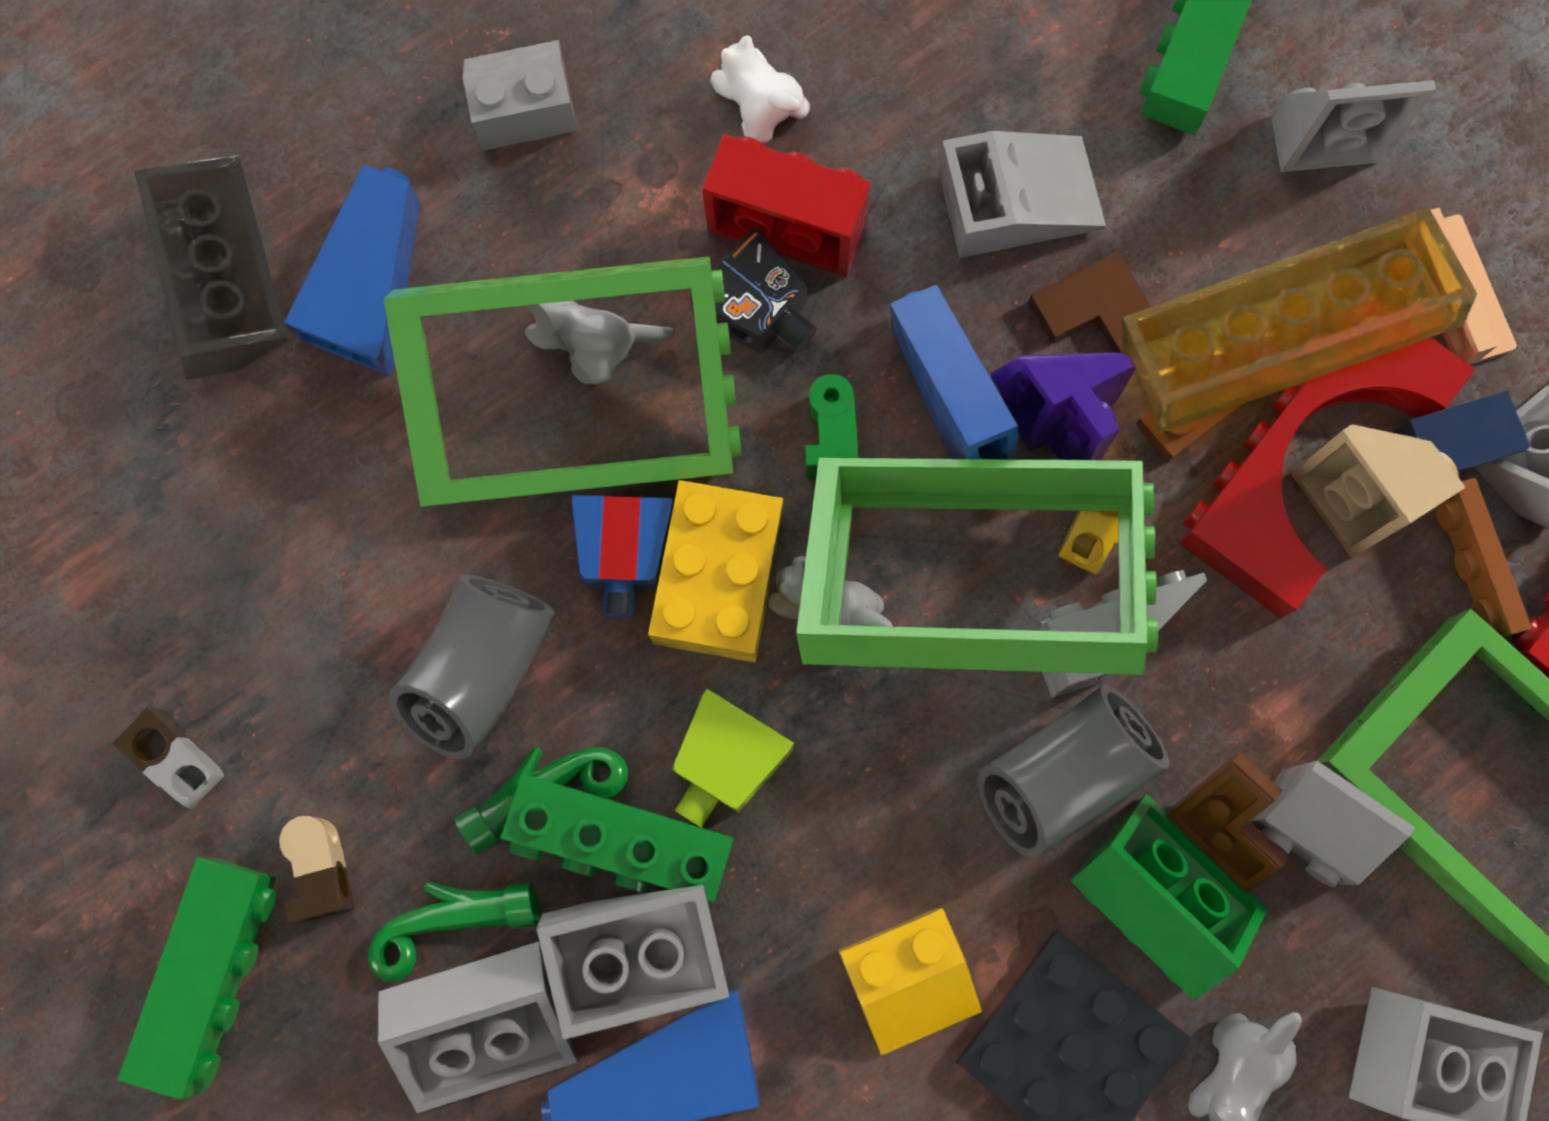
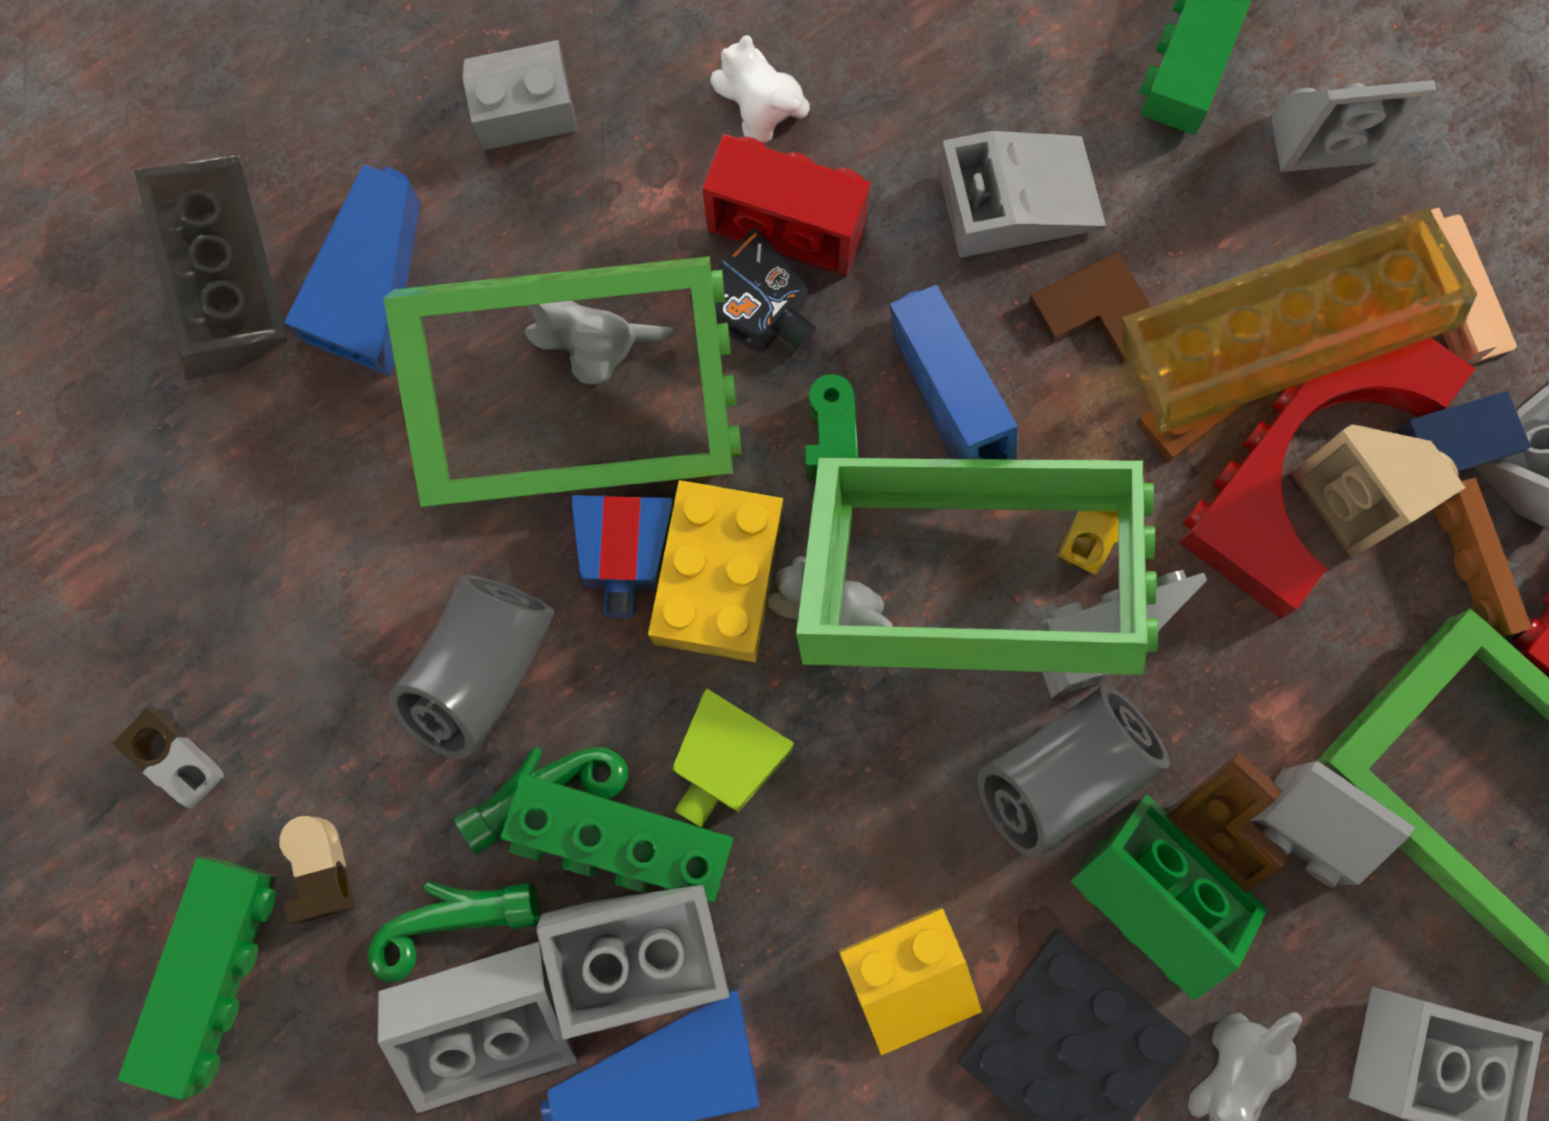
dark purple piece [991,353,1137,460] -> none

